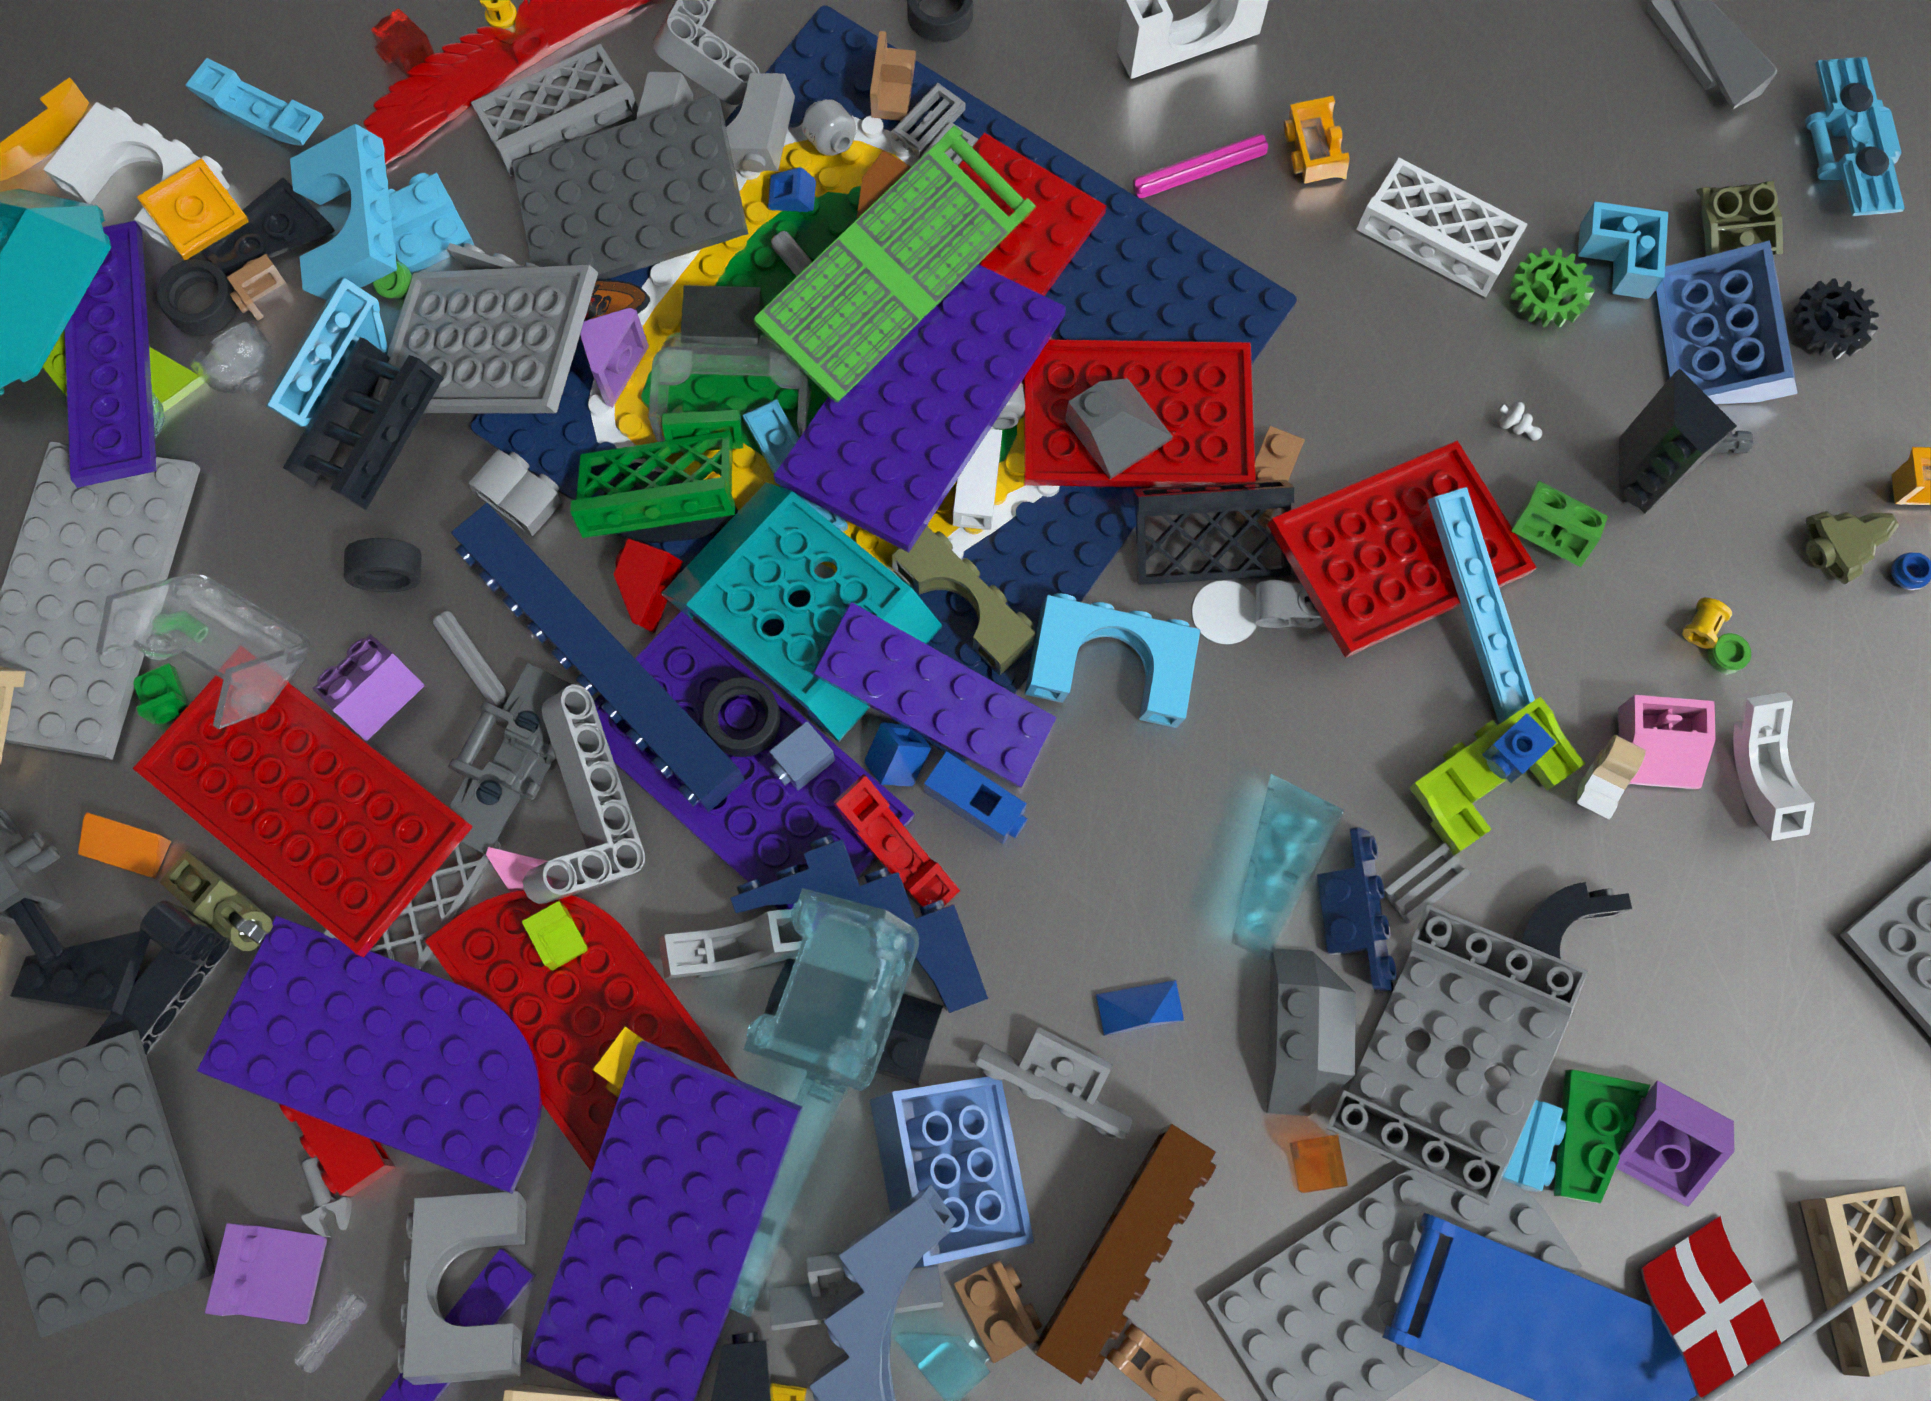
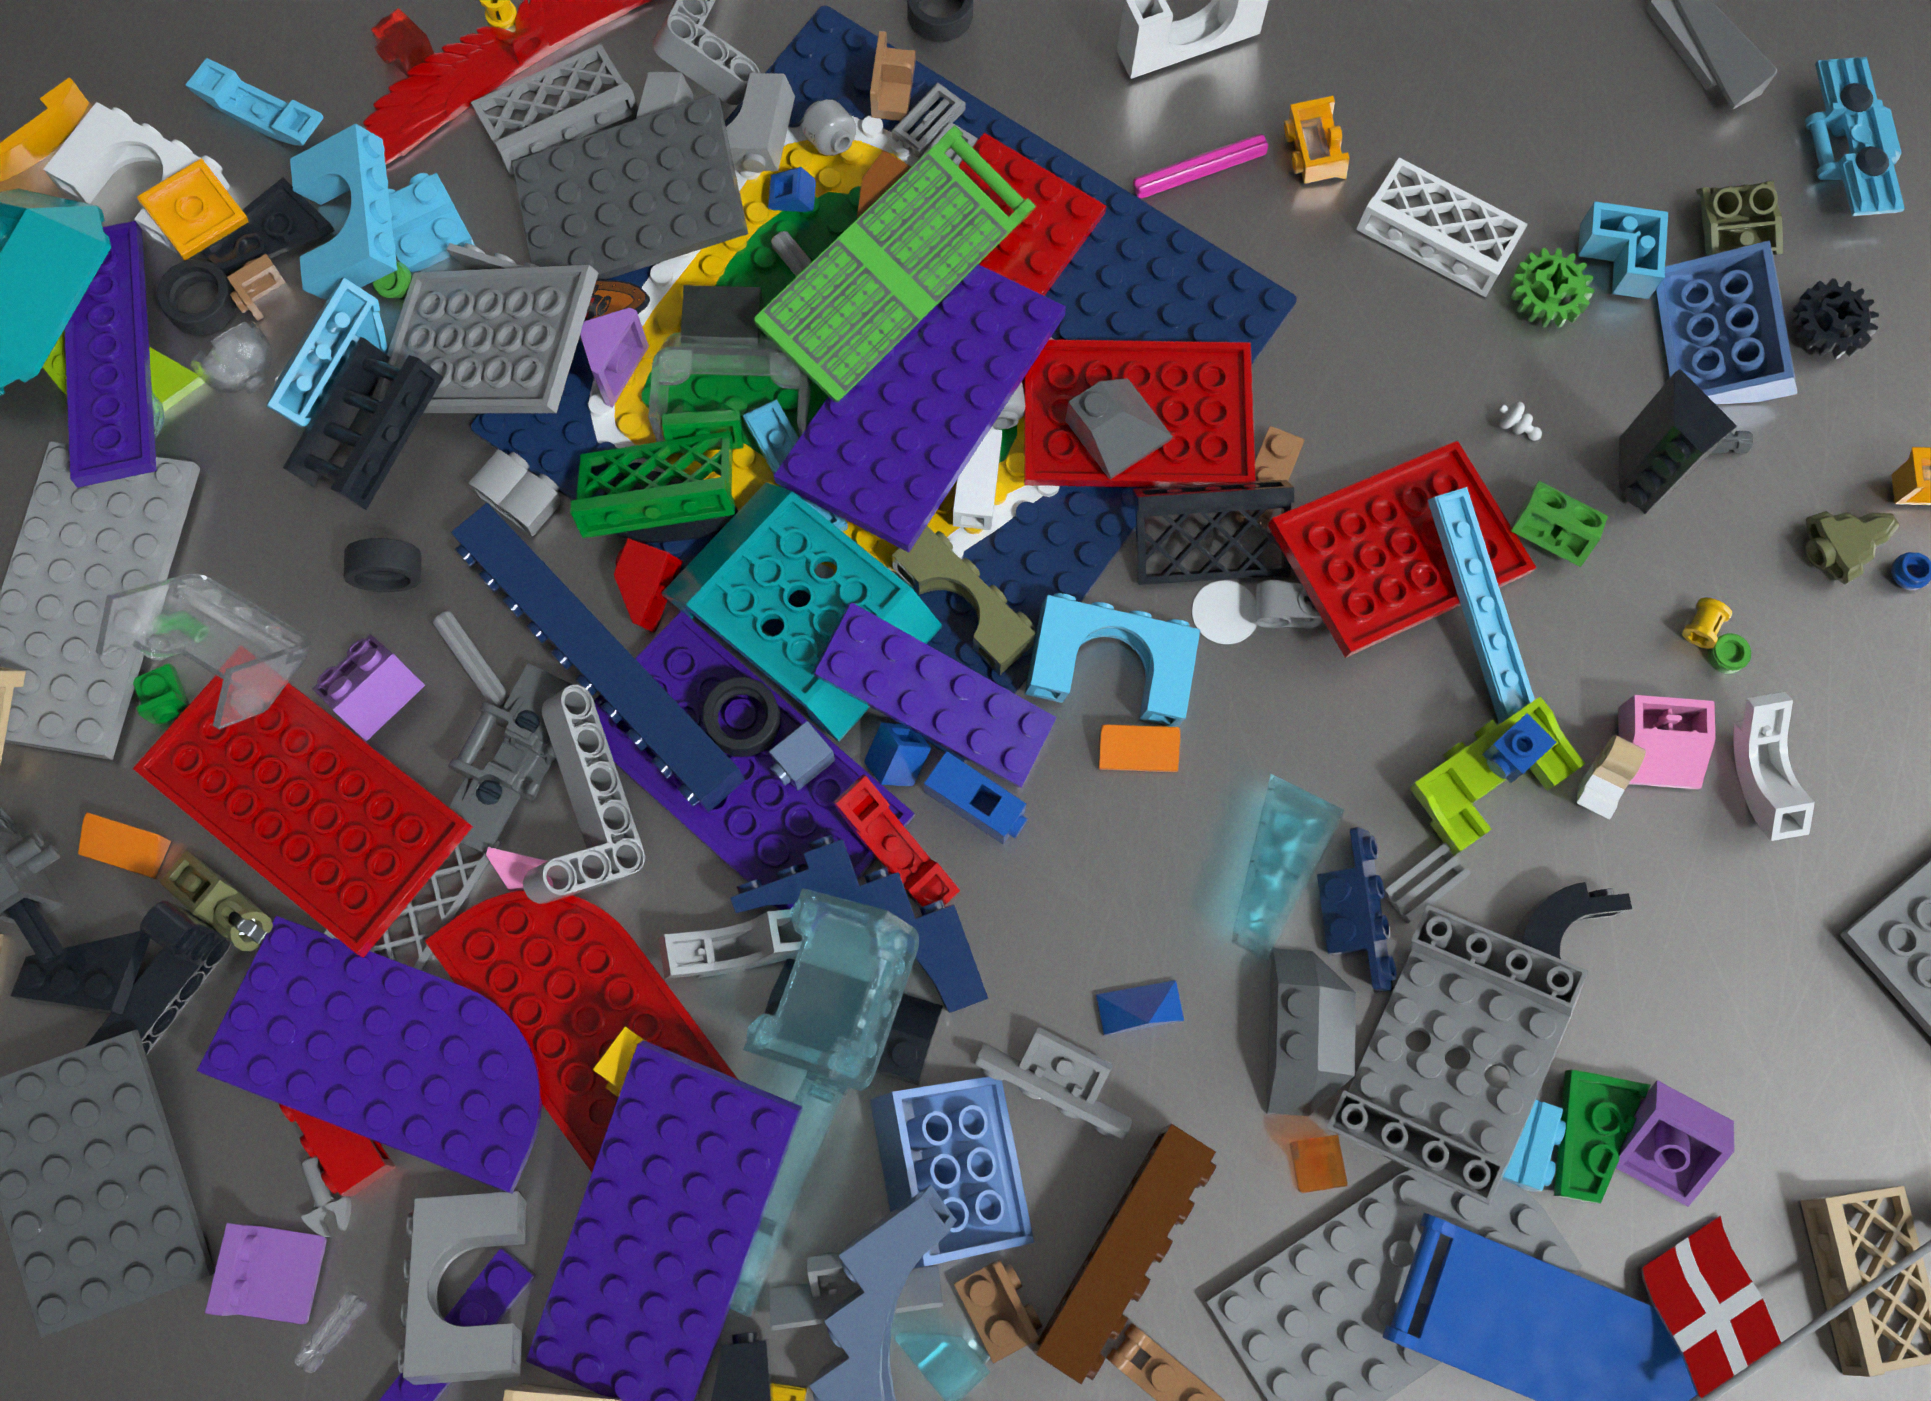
lime panel [522,901,588,971] -> none
none -> orange slope [1099,725,1180,773]

